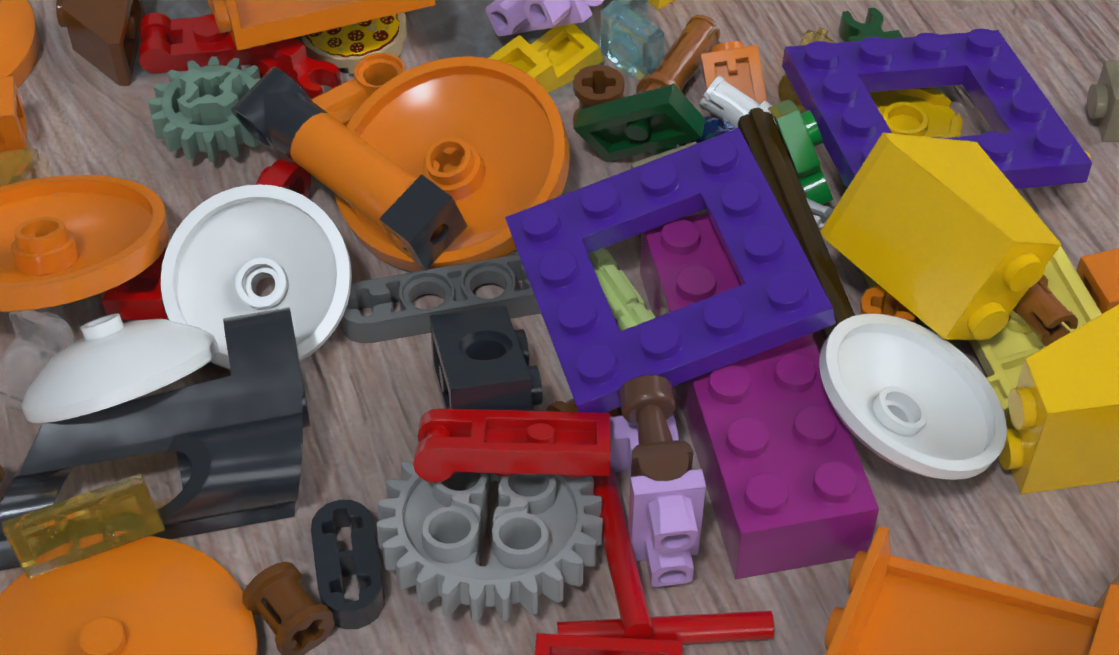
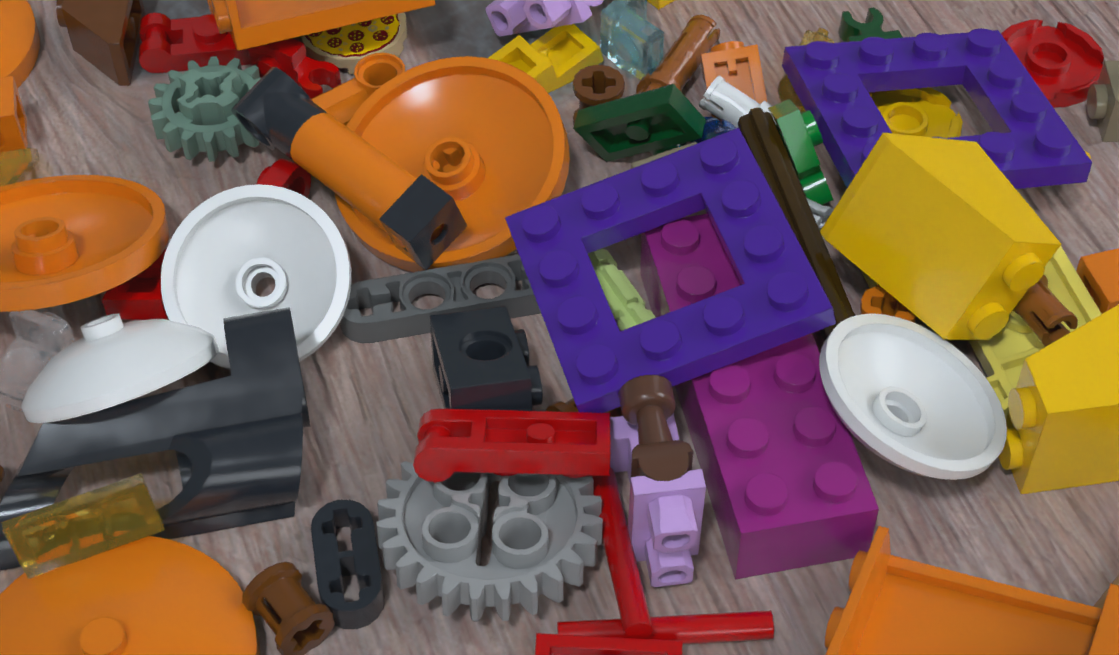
none -> red tile [1001,19,1104,107]

